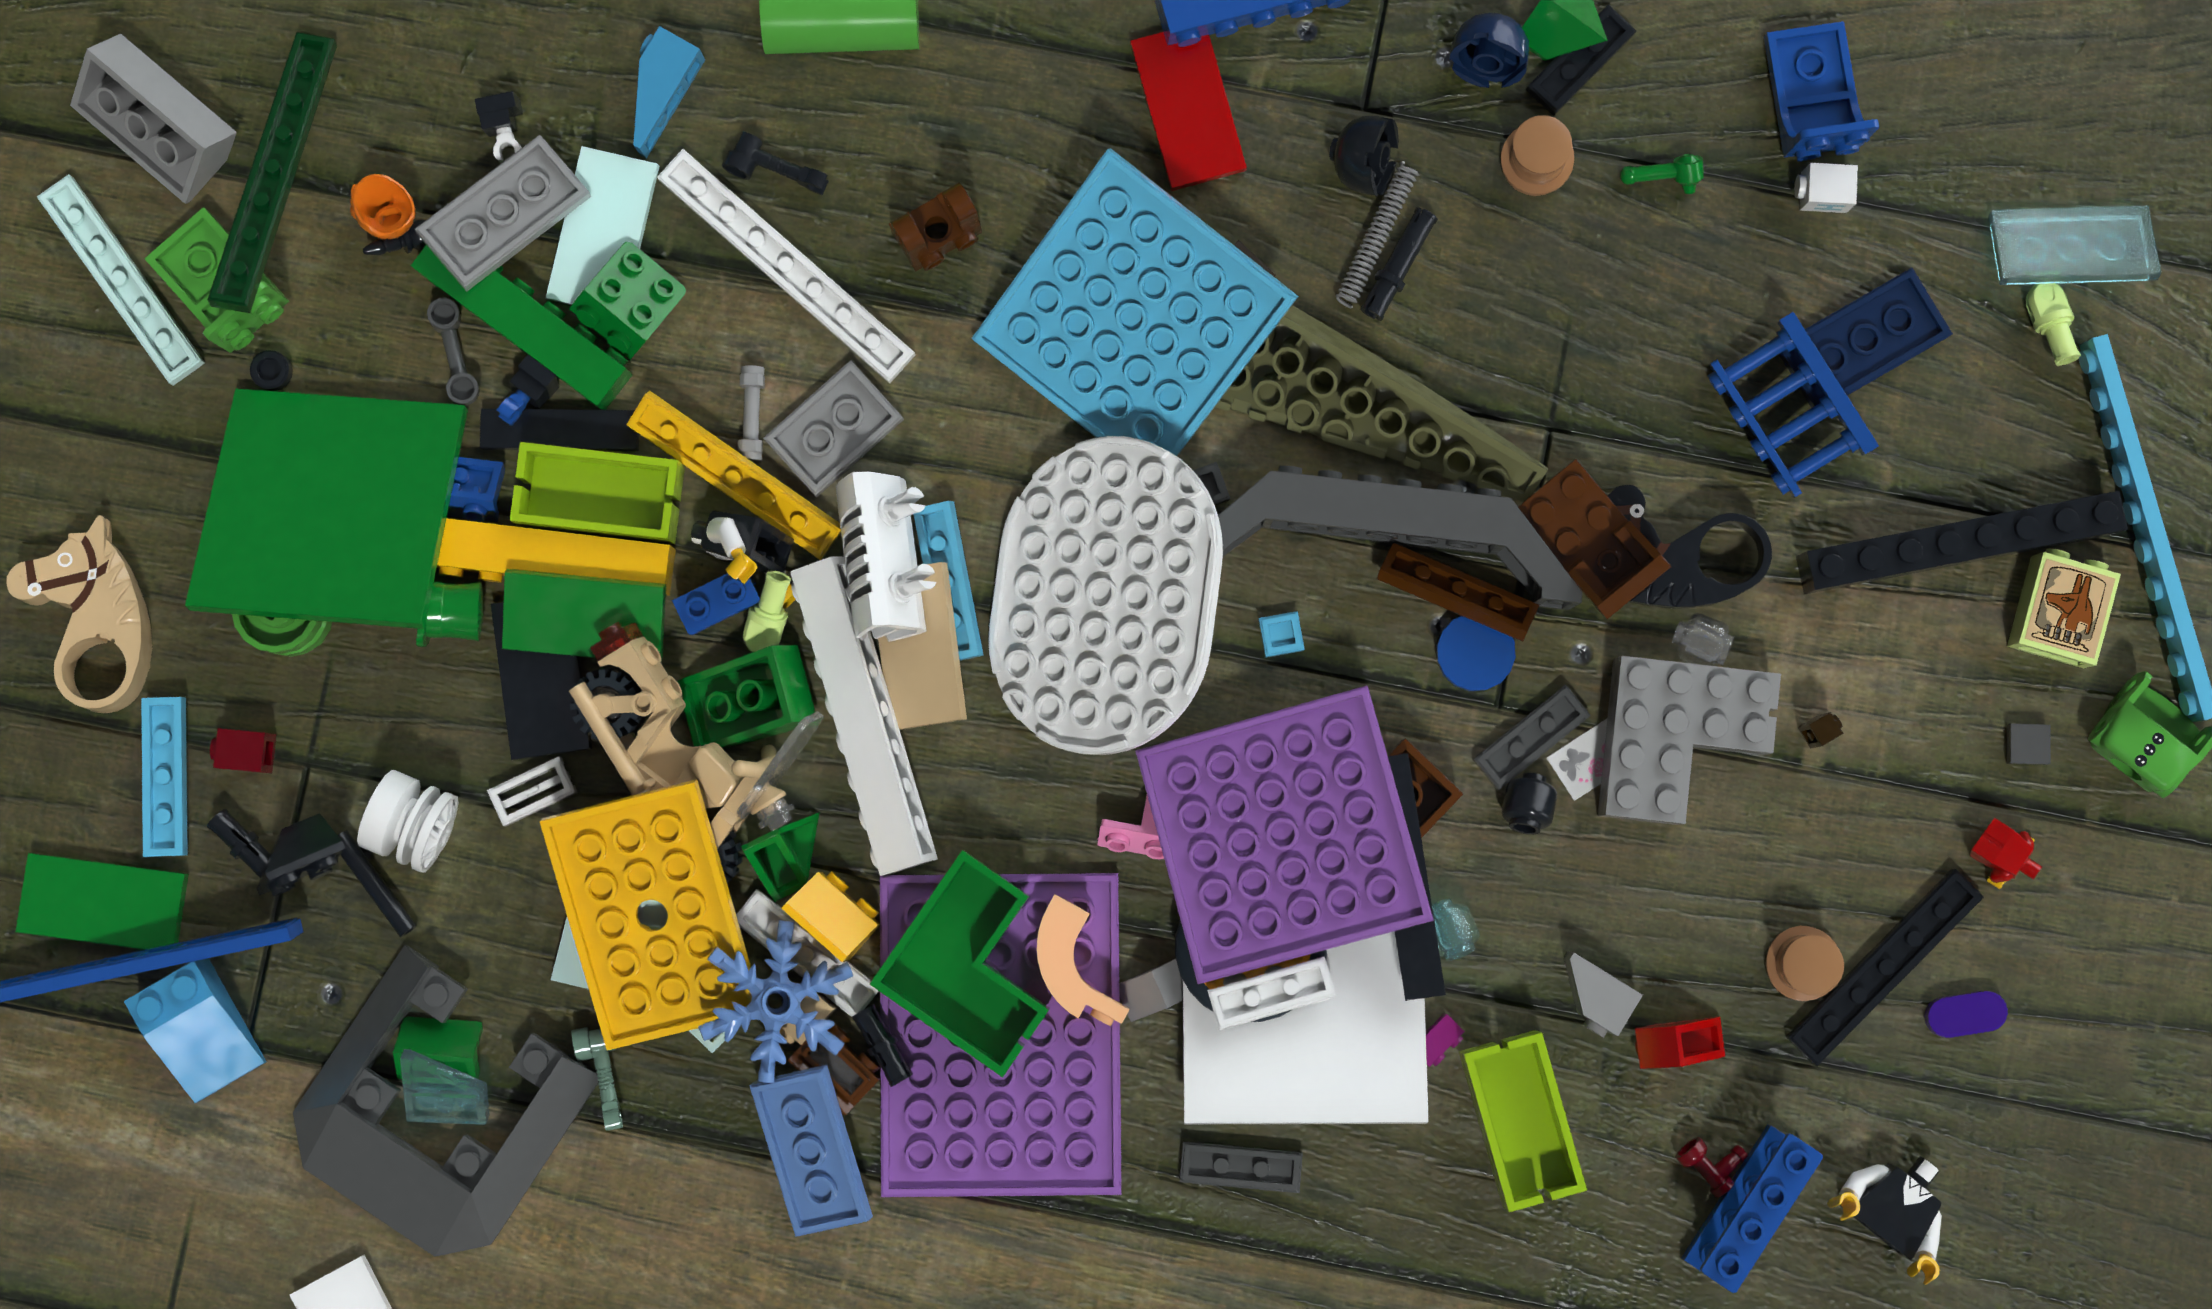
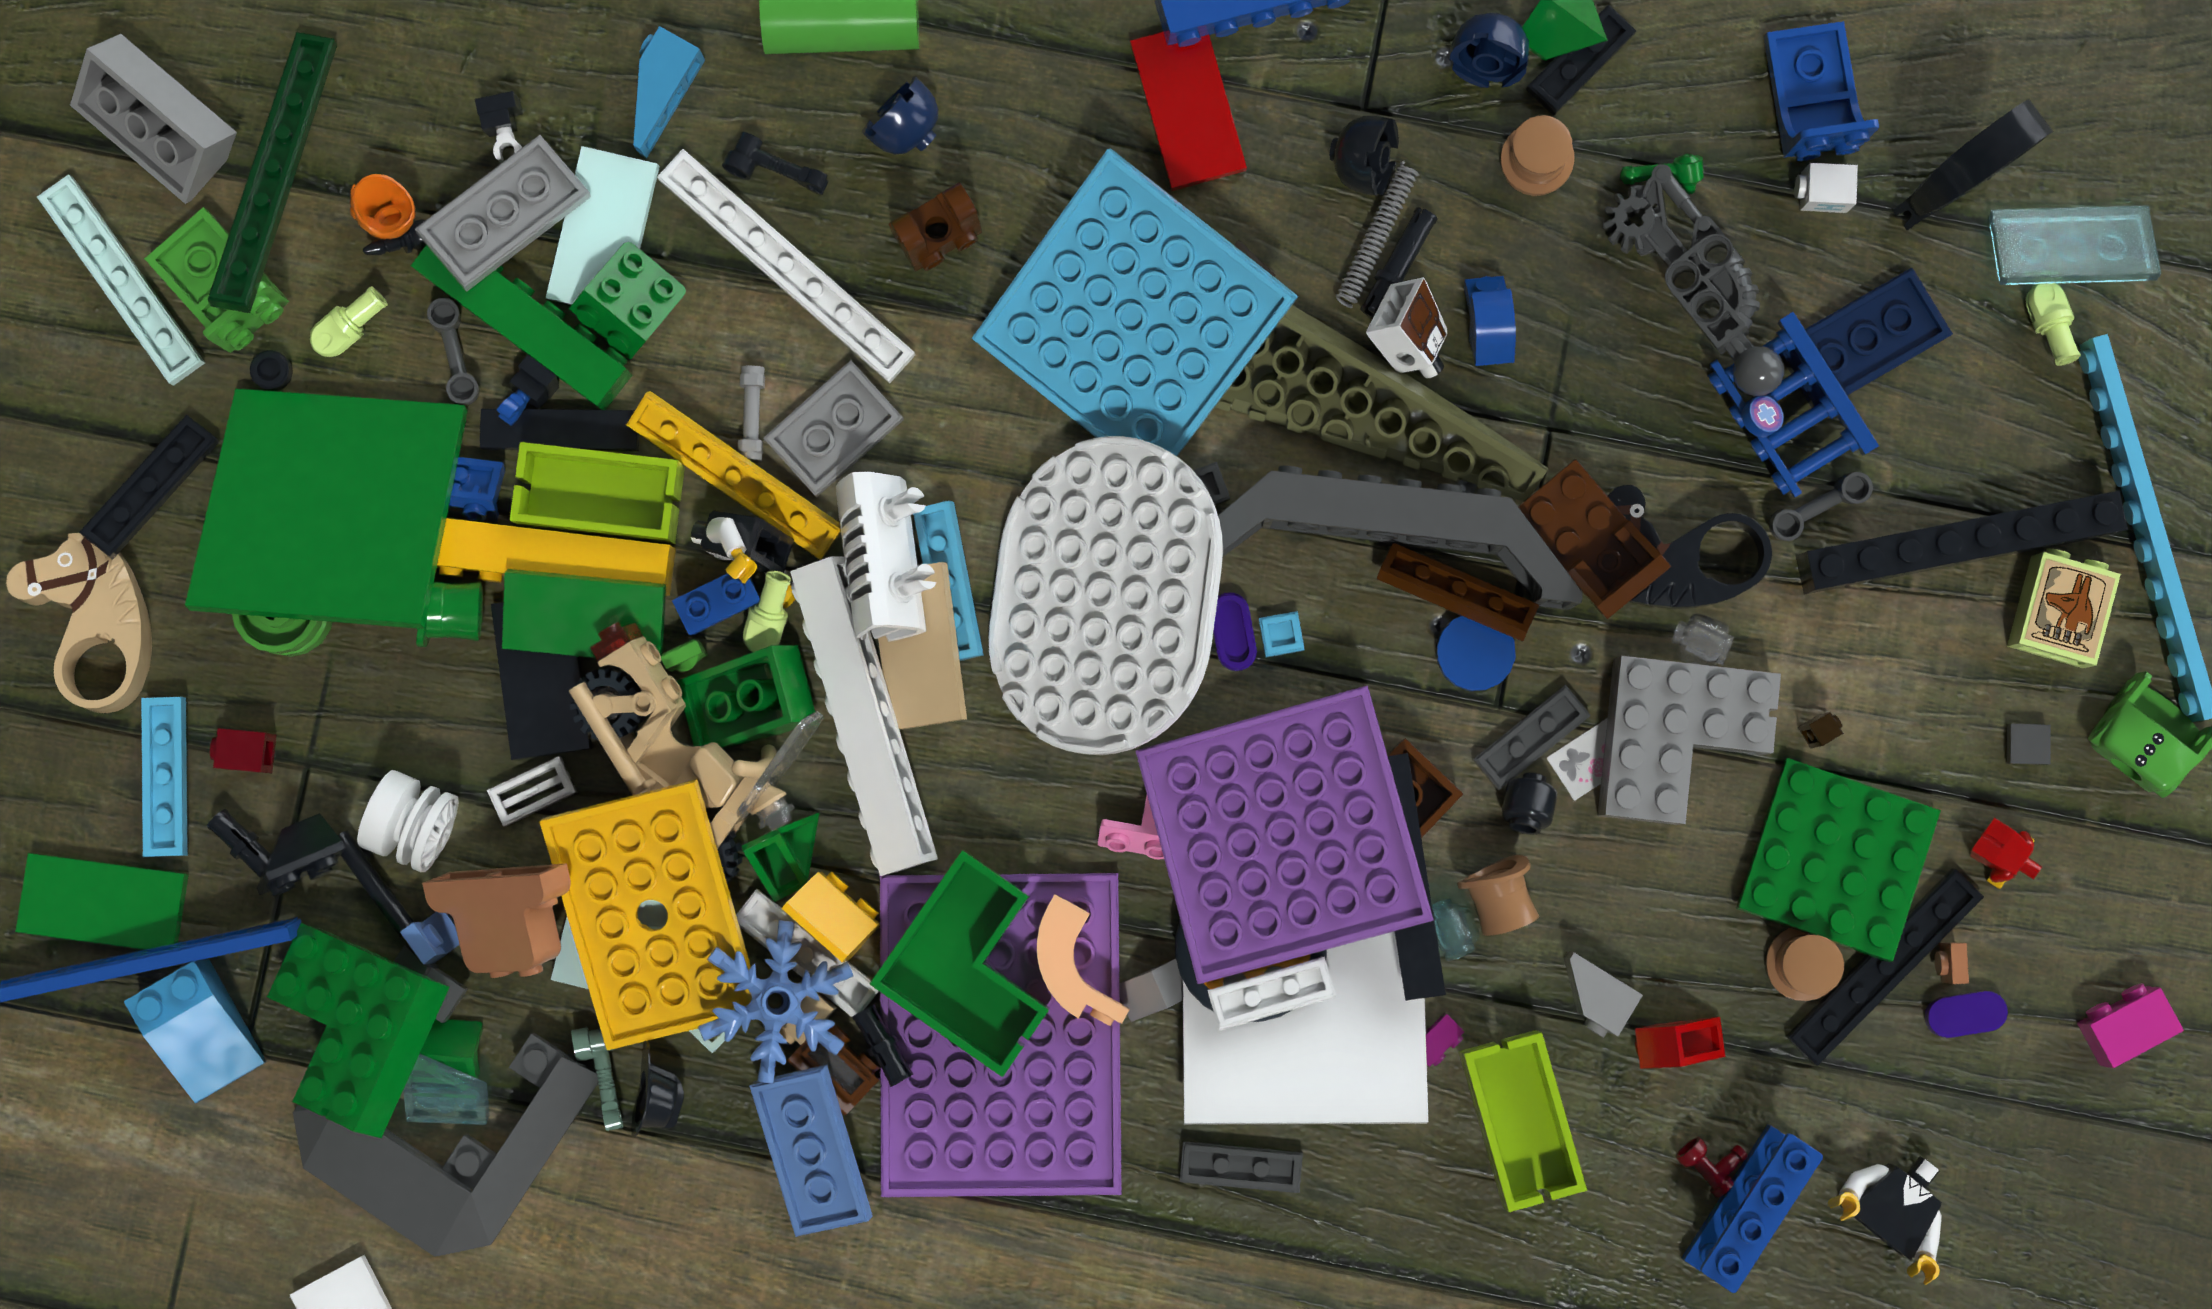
none -> black tile [79,415,219,560]
none -> green piece [267,923,450,1138]
none -> yellowish green arm [310,286,388,357]
none -> medium blue bracket [400,912,460,965]
none -> nougat brick [422,863,571,978]
none -> black piece [631,1041,684,1137]
none -> bright green tile [661,639,708,672]
none -> dark blue cylinder [862,76,939,155]
none -> dark purple tile [1213,593,1257,672]
none -> white torso [1366,277,1447,378]
none -> medium nougat piece [1457,855,1539,936]
none -> blue brick [1464,276,1516,366]
none -> dark grey arm [1603,164,1784,396]
none -> green plate [1736,758,1941,962]
none -> tile [1742,396,1784,438]
none -> dark grey bar [1769,472,1873,541]
none -> black animal [1893,99,2054,230]
none -> nougat plate [1935,942,1969,984]
none -> dark pink brick [2077,983,2184,1068]

